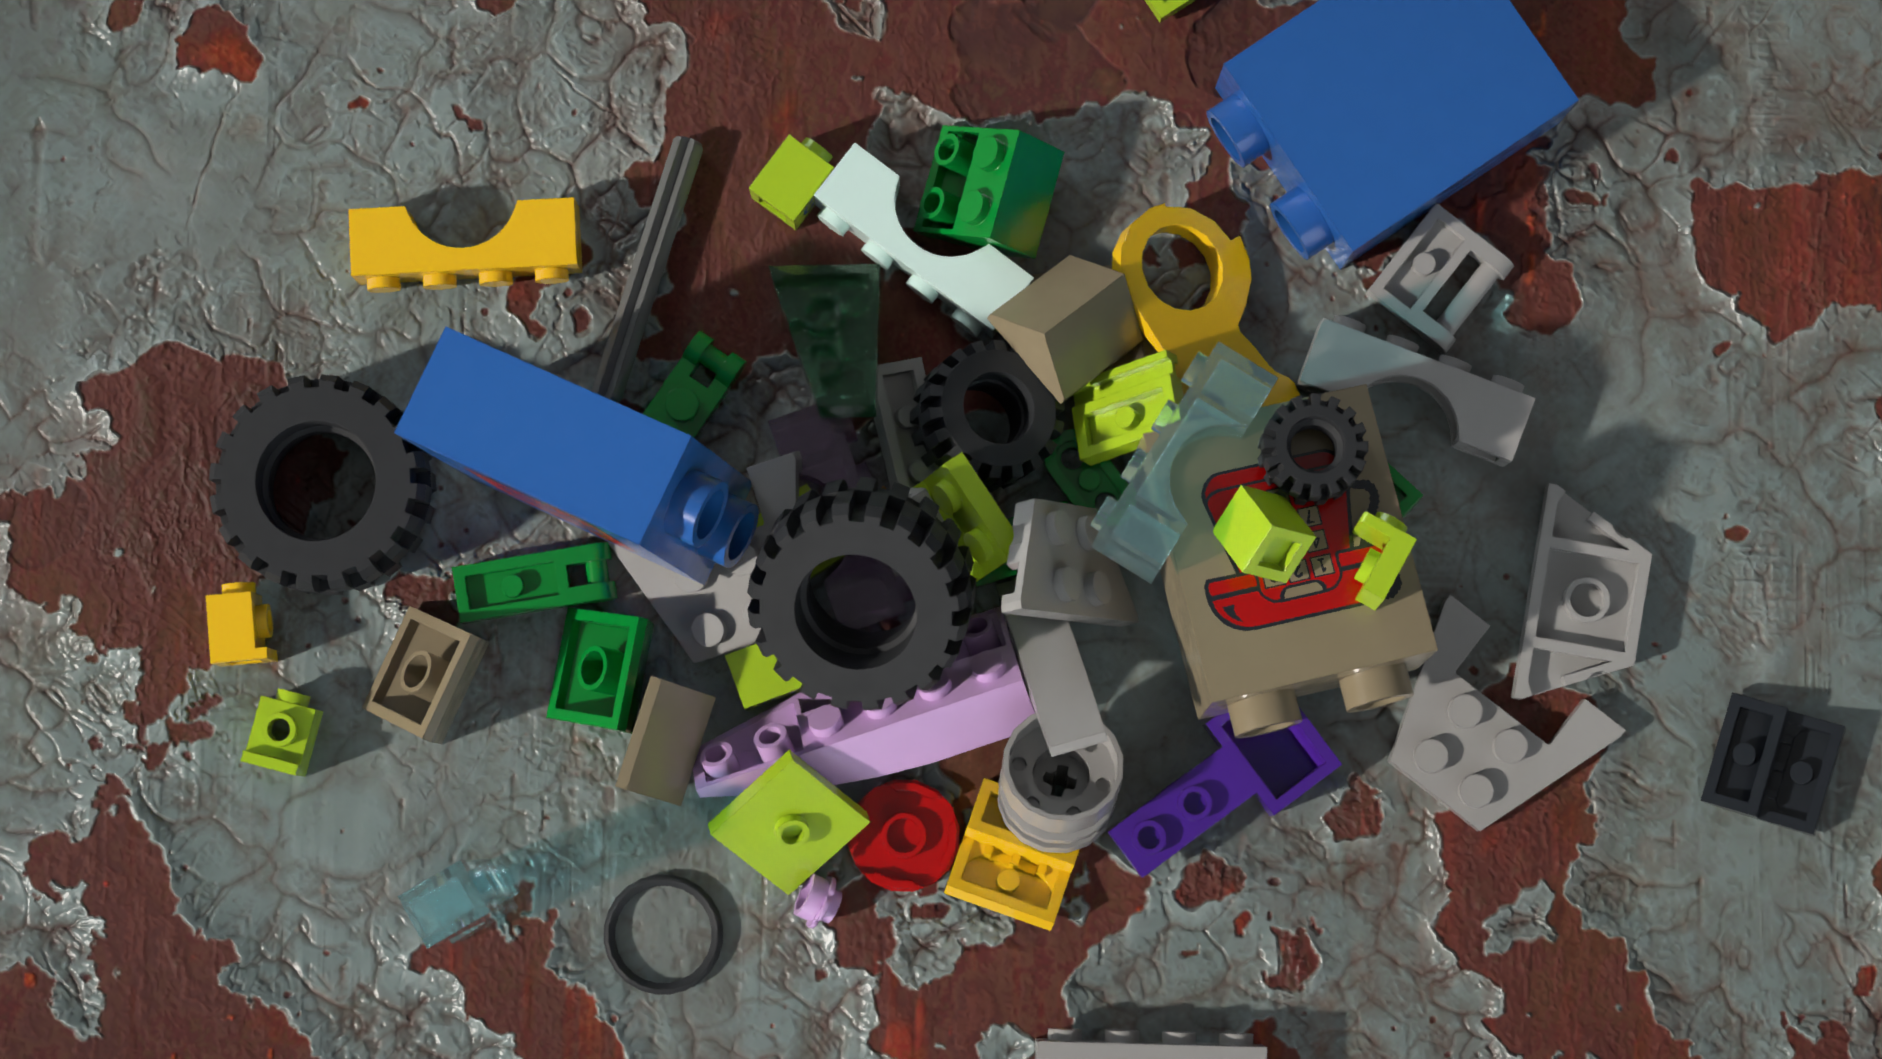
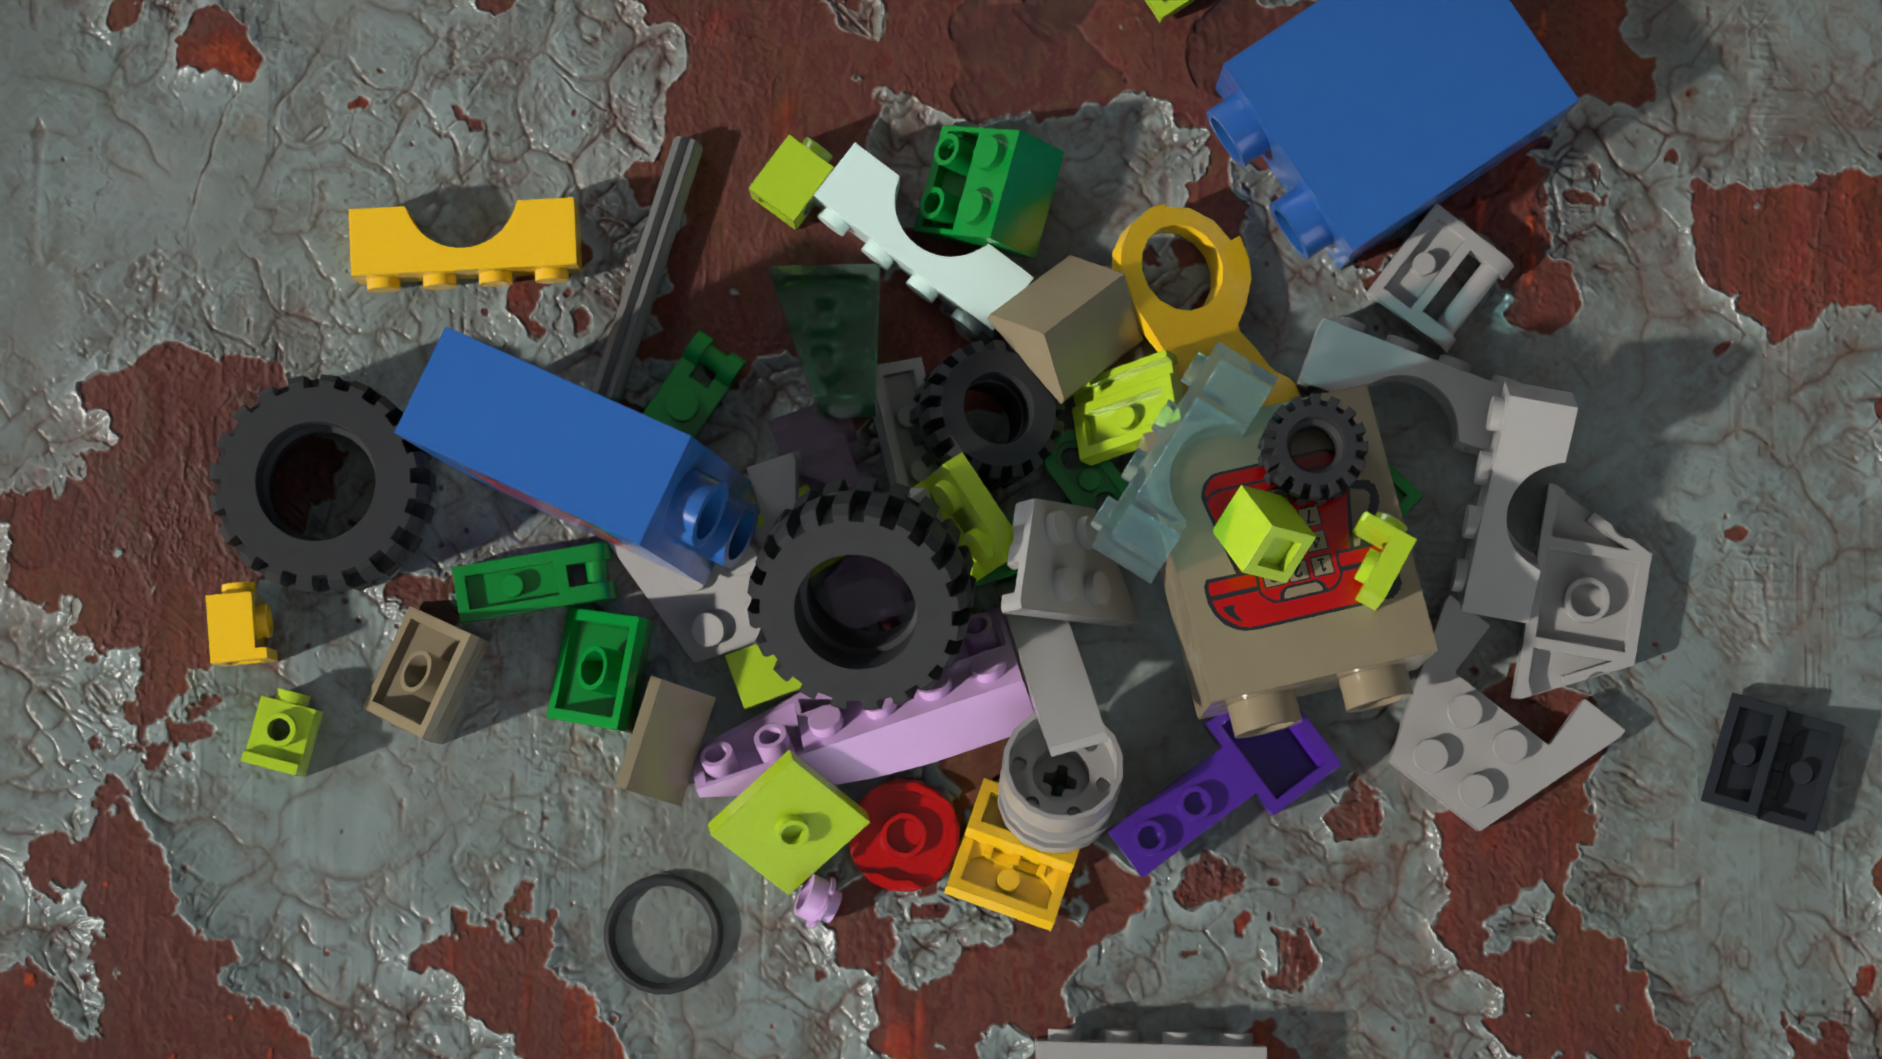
clear light blue arch [398,859,520,949] -> none
none -> light grey arch [1450,381,1578,624]

